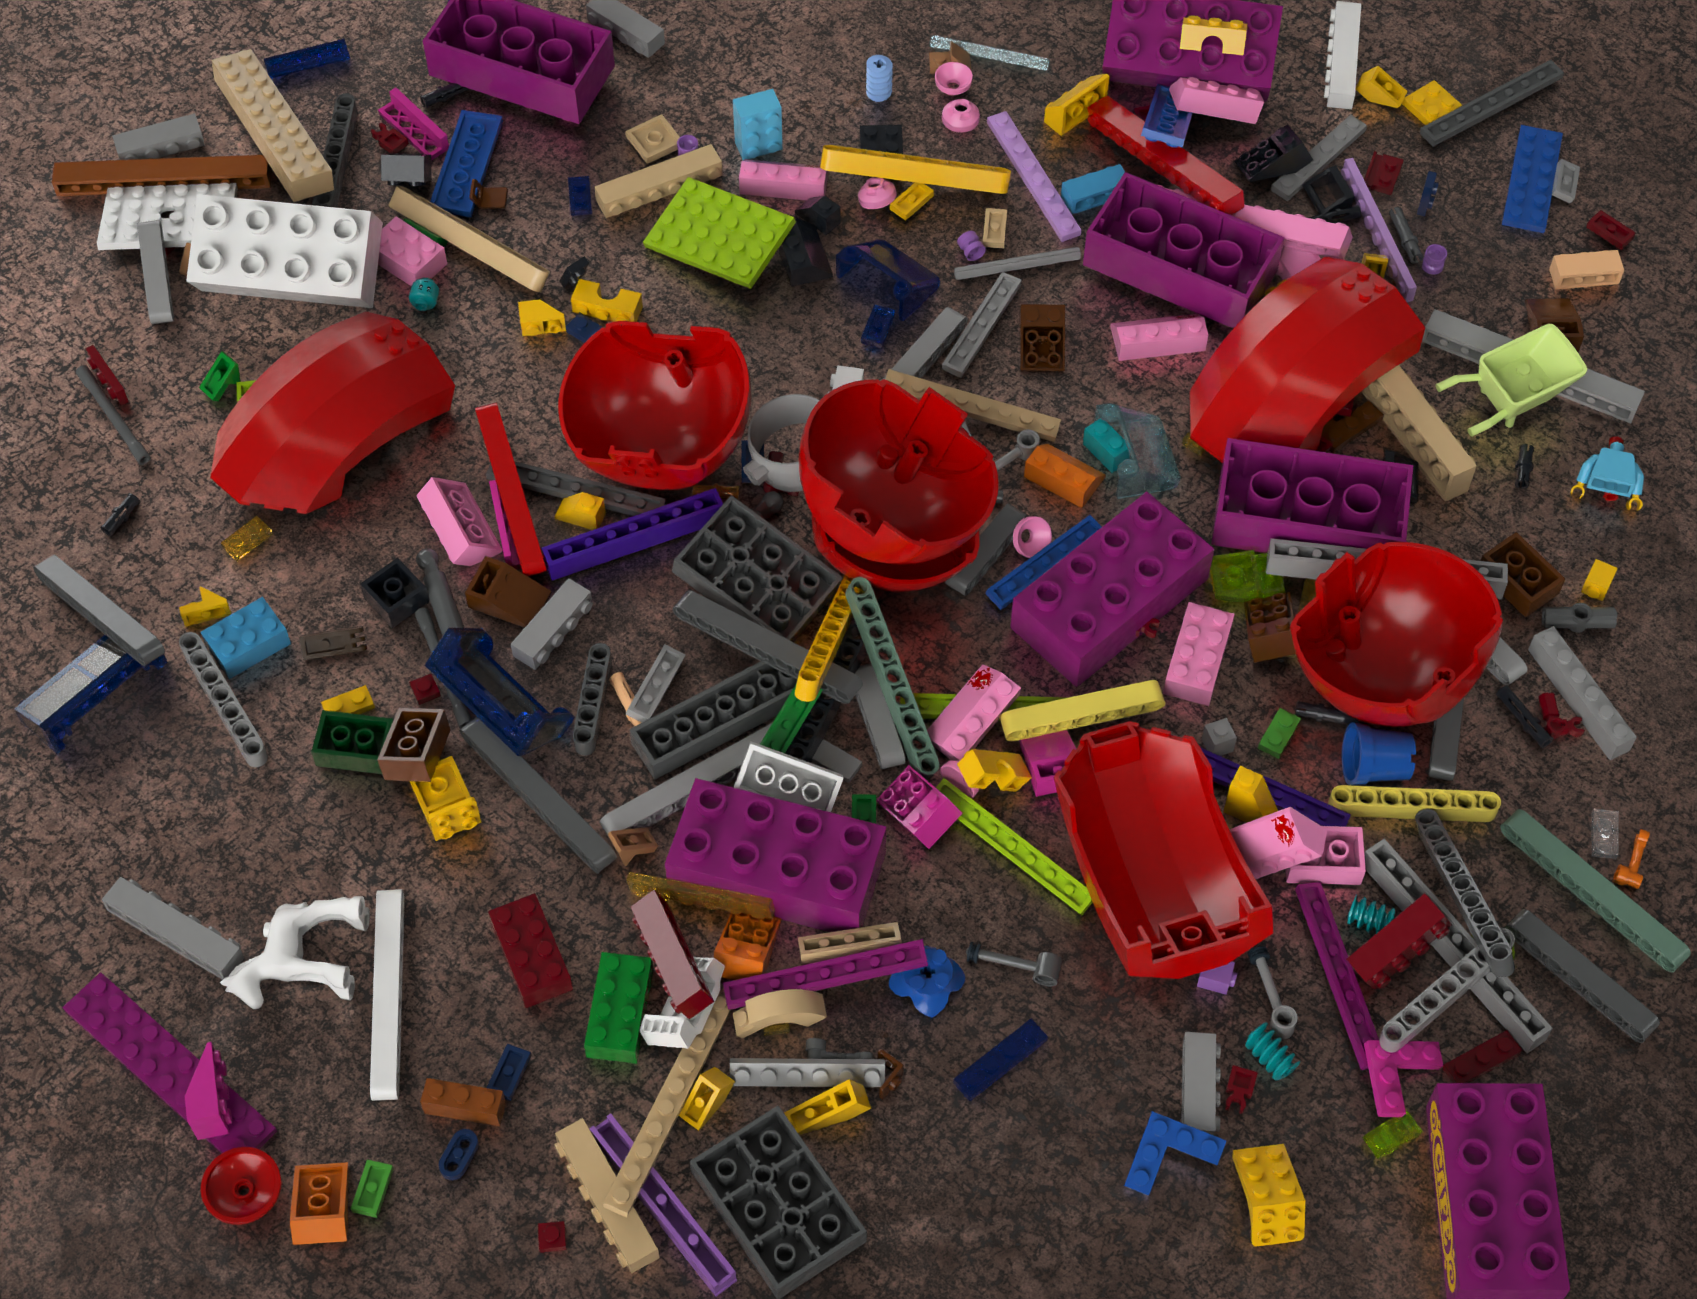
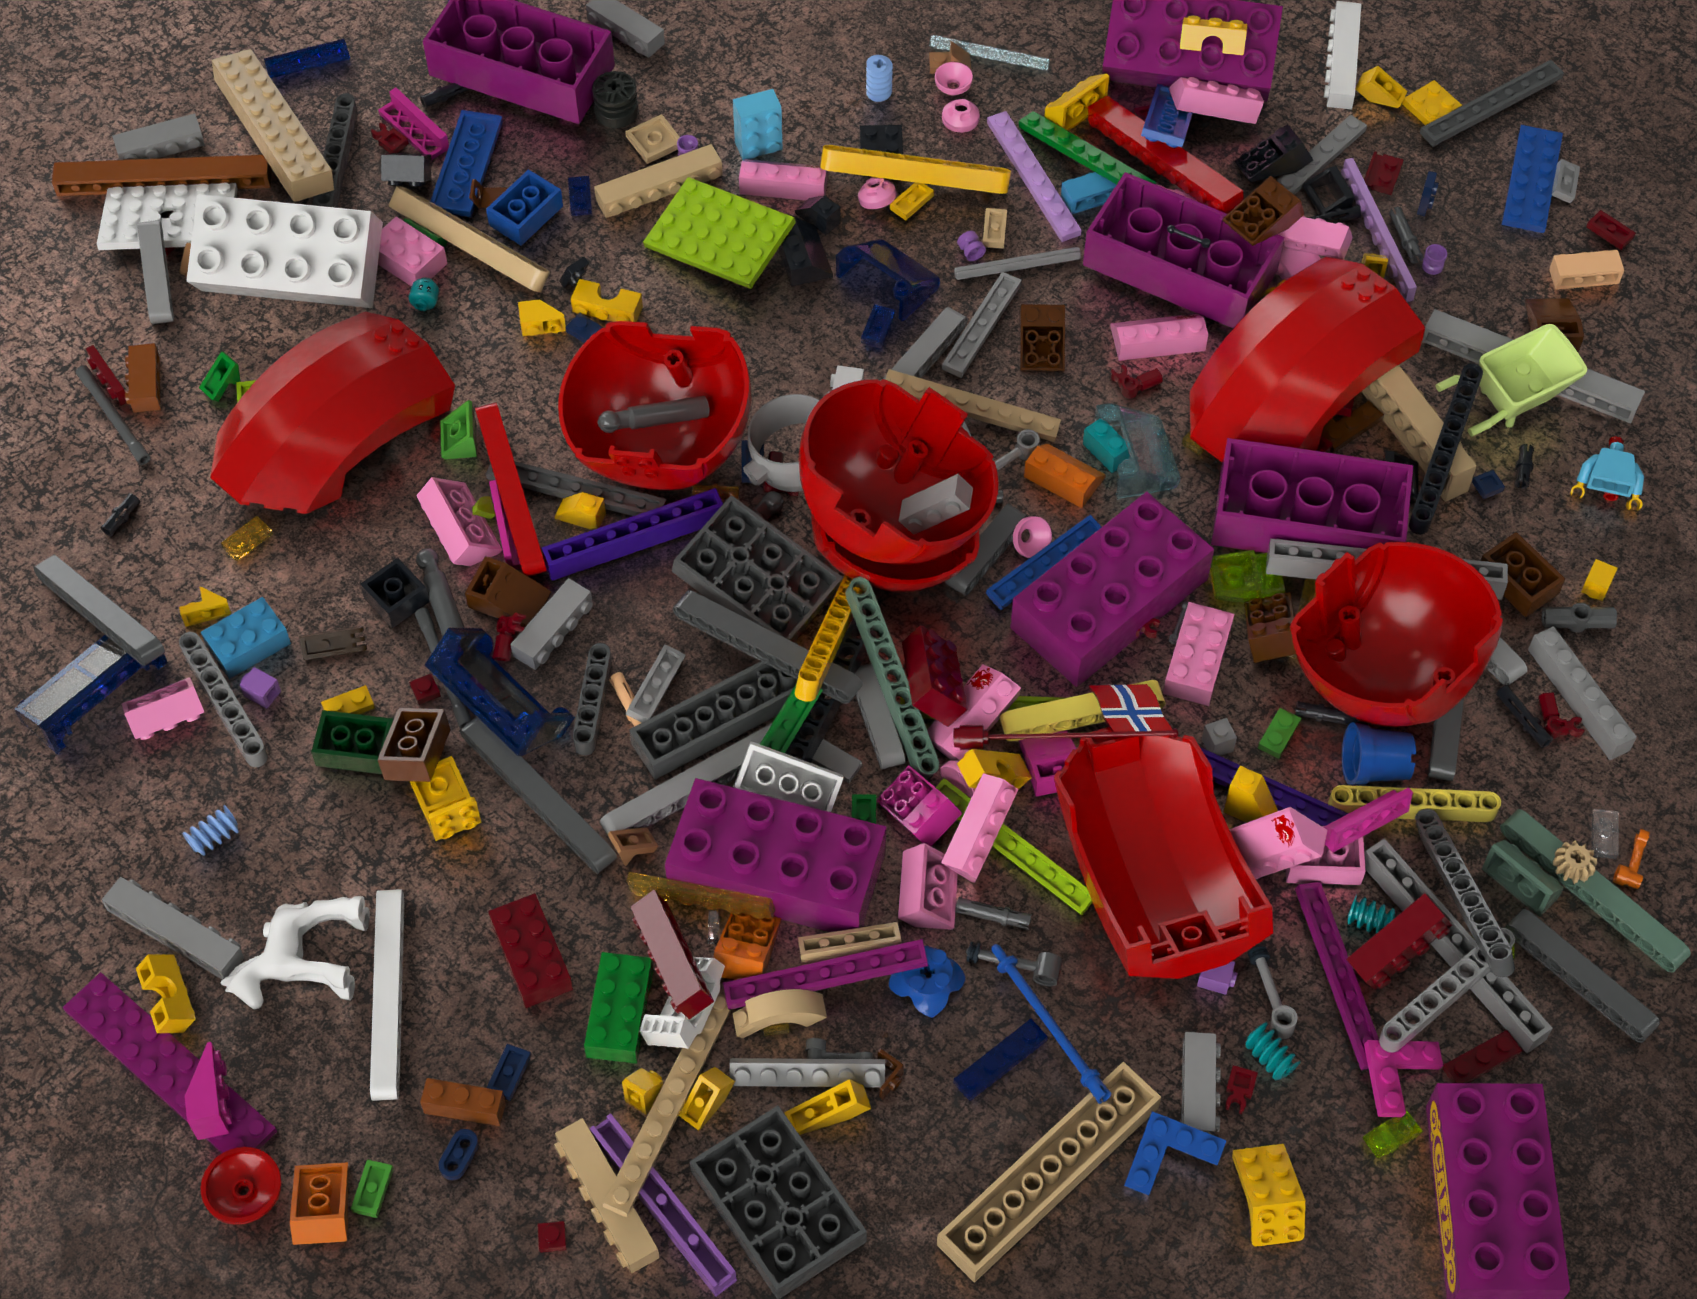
none -> bright pink slope [122,677,205,740]
none -> dark orange brick [125,343,161,413]
none -> yellow arch [136,954,196,1033]
none -> light blue piece [182,805,239,856]
none -> medium lavender brick [239,667,281,709]
none -> bright green slope [440,400,477,459]
none -> lime tile [472,496,495,519]
none -> blue brick [486,169,563,246]
none -> dark red bar [493,612,526,662]
none -> pearl dark grey wheel [592,71,639,129]
none -> dark grey piece [598,395,709,433]
none -> yellow slope [622,1068,663,1115]
none -> clear tile [708,911,720,944]
none -> bright pink slope [898,843,958,930]
none -> light grey brick [899,474,973,535]
none -> dark red brick [902,625,968,727]
none -> tan brick [937,1062,1161,1283]
none -> bright pink slope [941,773,1018,883]
none -> flag [953,684,1179,750]
none -> dark grey pin [955,897,1032,930]
none -> blue bar [991,944,1112,1104]
none -> green plate [1019,111,1156,185]
none -> dark red bar [1111,365,1163,399]
none -> black hinge [1167,225,1211,248]
none -> dark grey hinge [1169,602,1188,644]
none -> reddish brown slope [1222,176,1304,246]
none -> dark pink fence [1323,788,1413,852]
none -> black beam [1409,363,1483,535]
none -> dark blue plate [1472,470,1505,499]
none -> sand green slope [1482,840,1564,917]
none -> tan gear [1553,840,1597,884]

